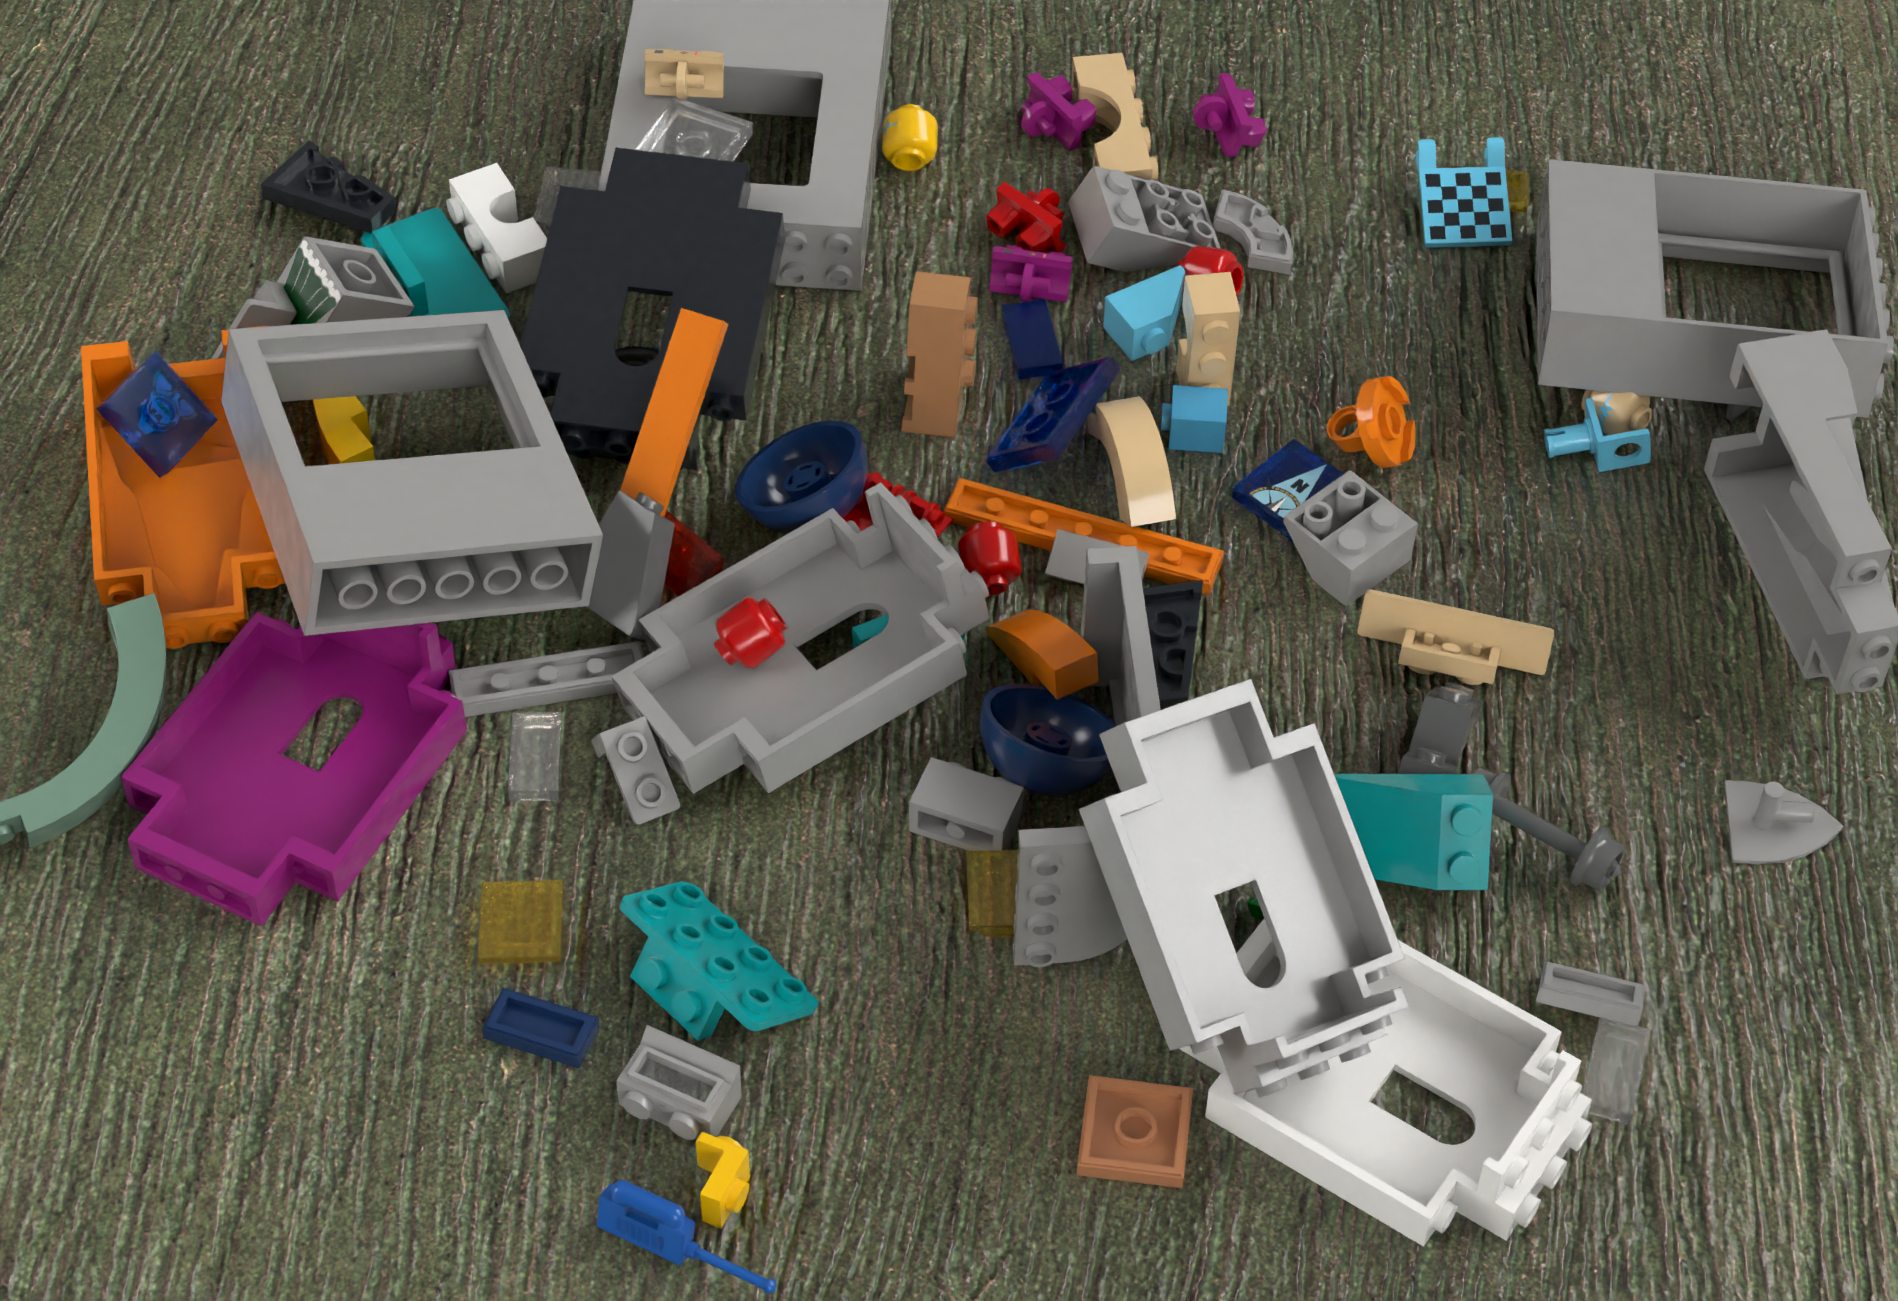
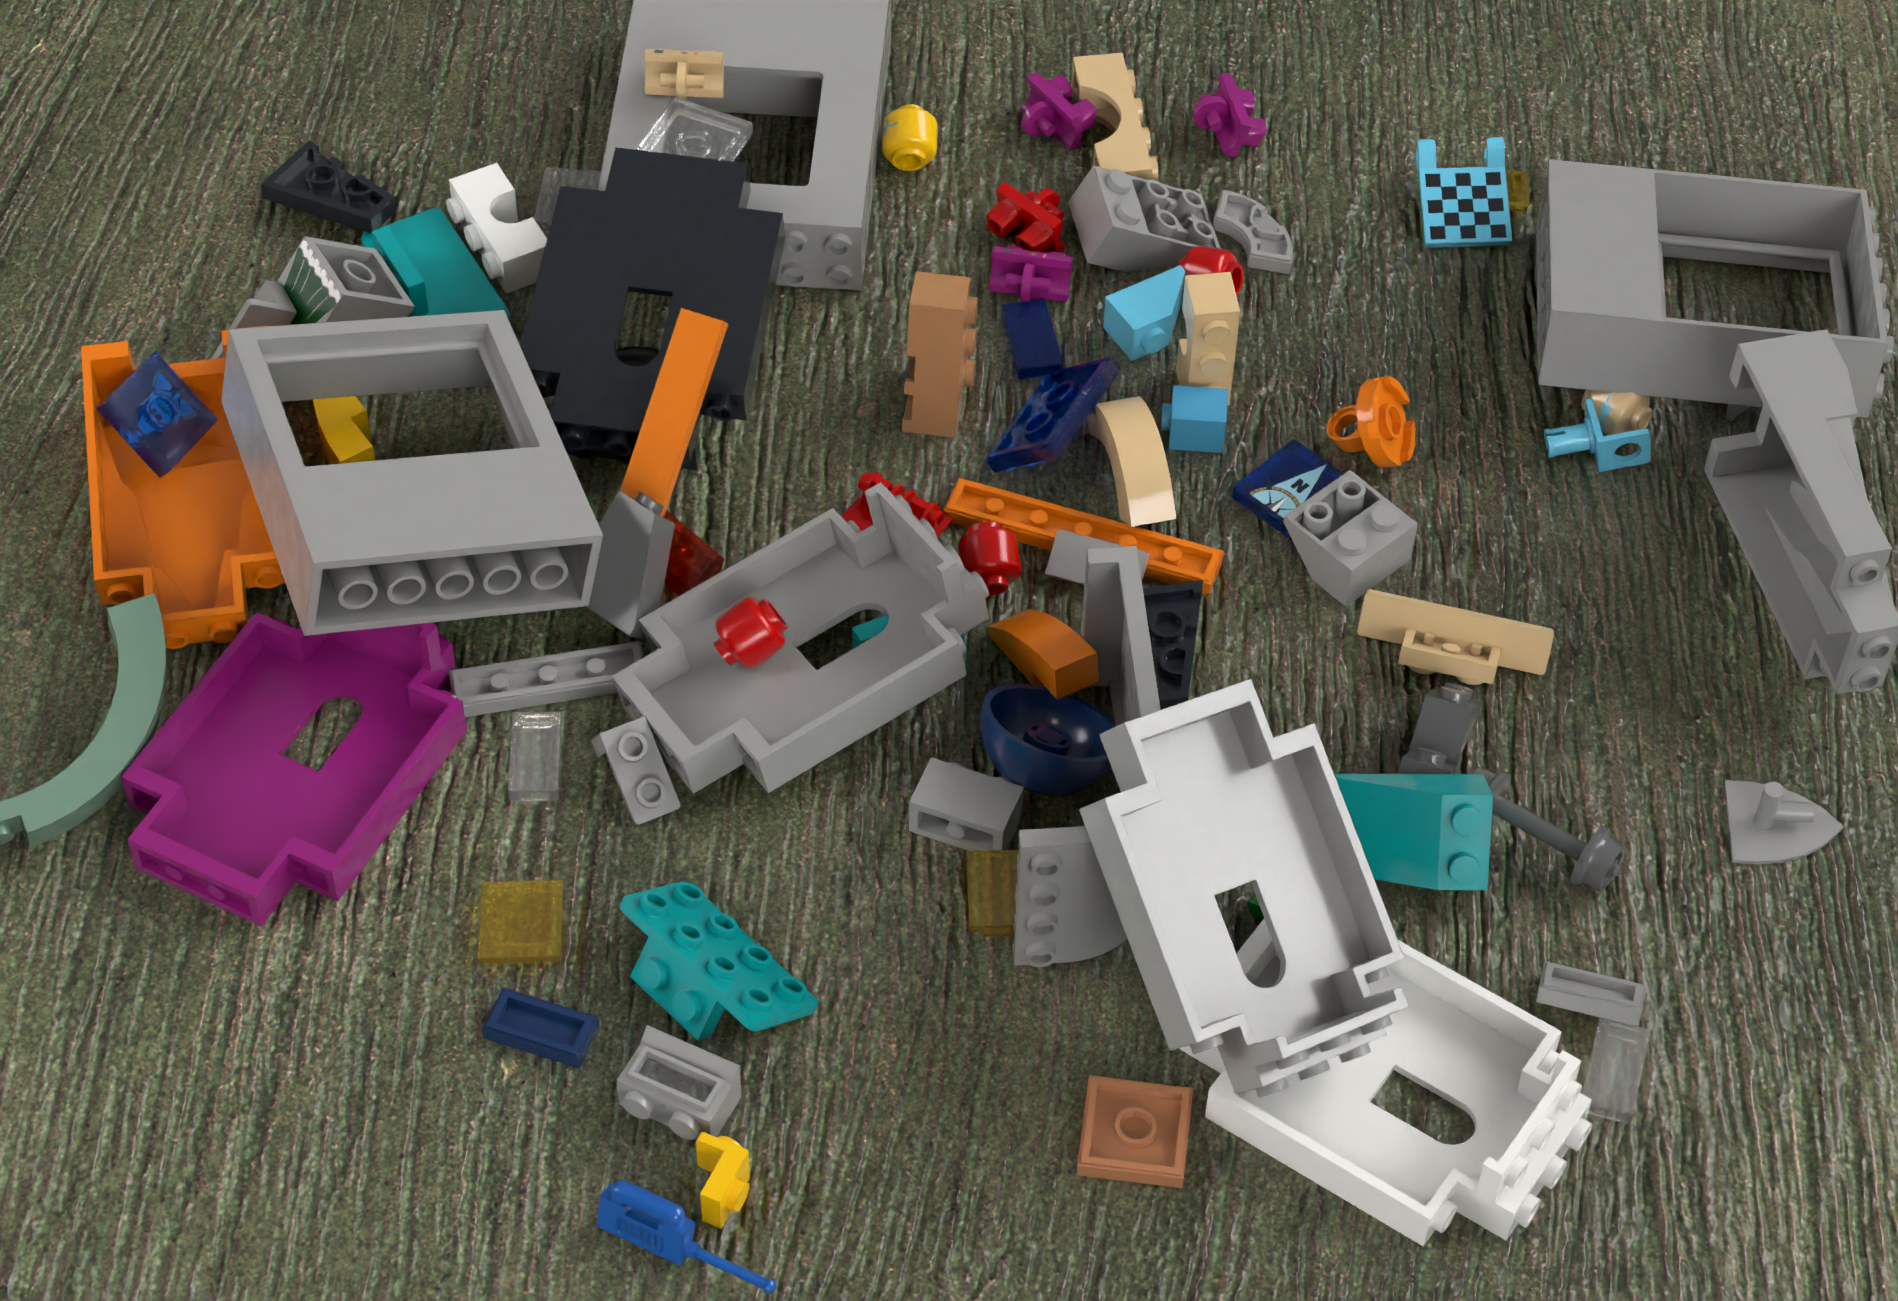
dark blue piece [735,421,868,534] -> none

